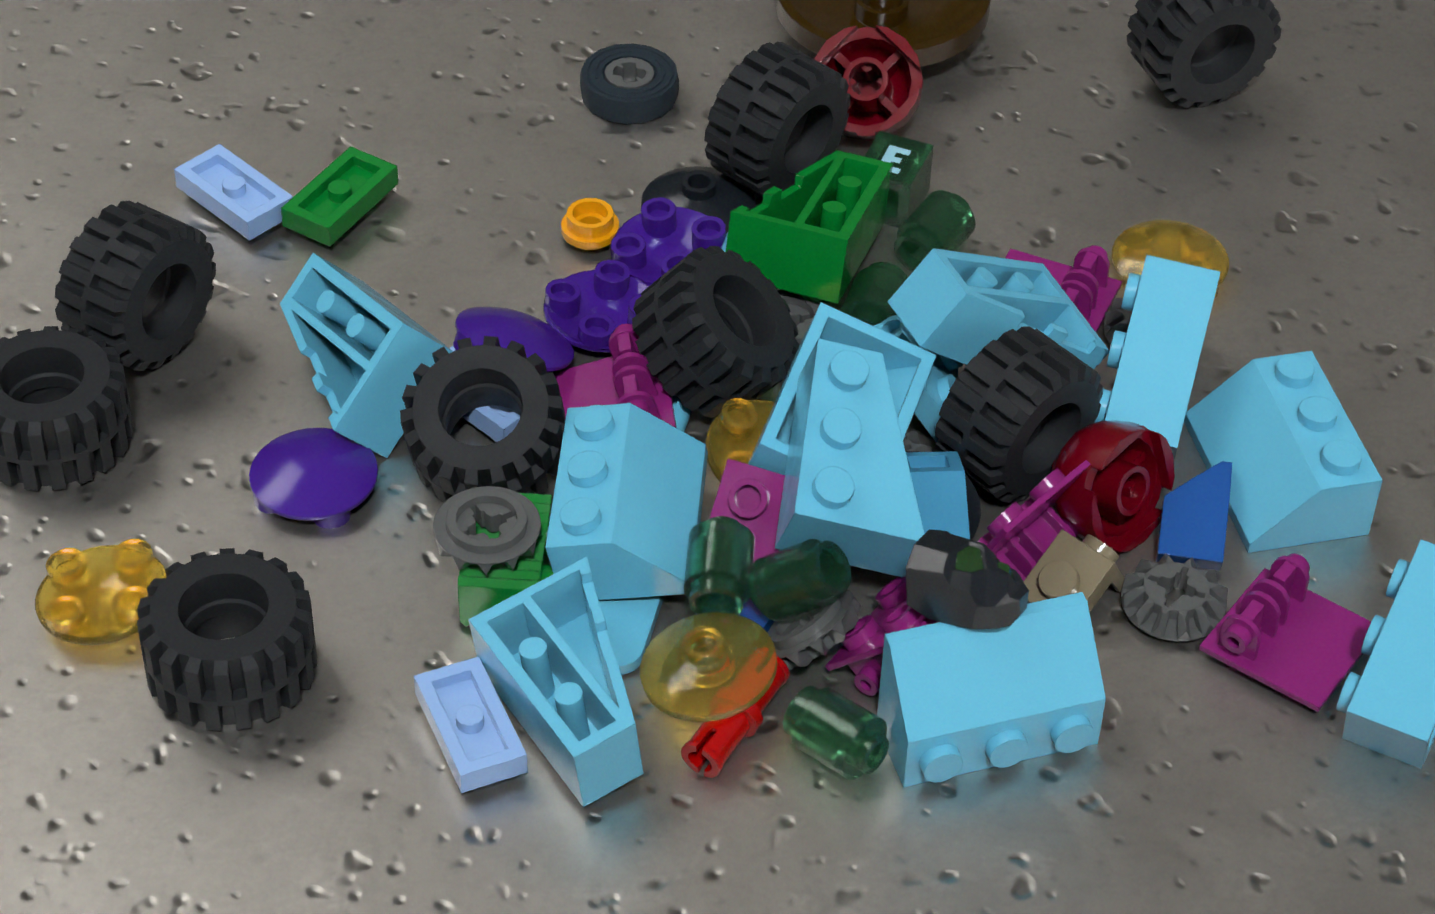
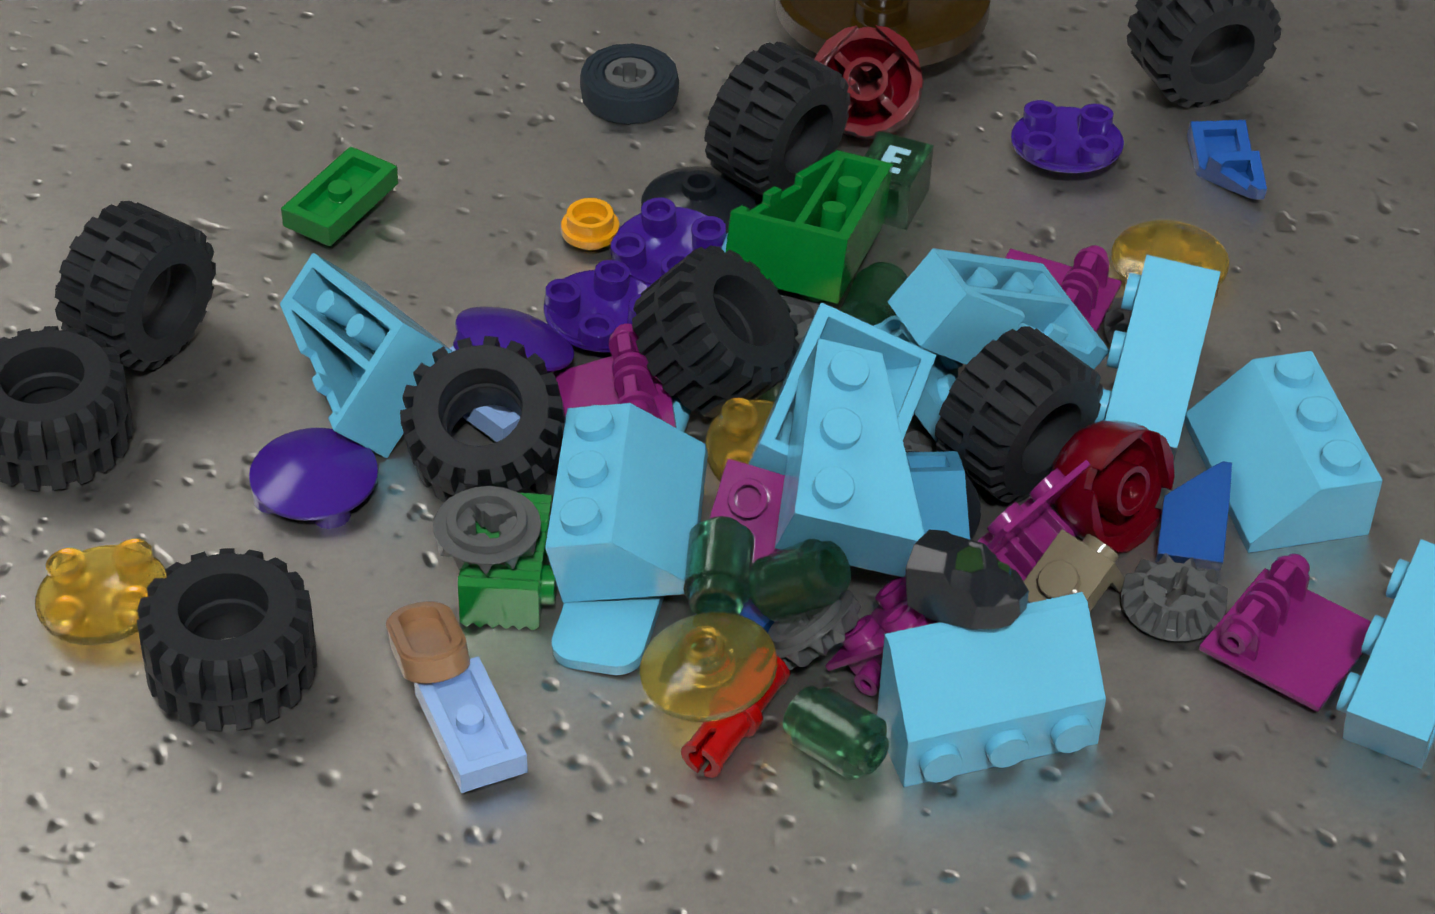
light blue plate [174,144,293,241] -> none
medium azure wedge [468,557,644,808] -> none
clear green brick [894,190,976,272] -> none
none -> medium nougat tile [386,601,470,684]
none -> dark purple dish [1011,100,1124,173]
none -> blue slope [1187,120,1267,200]

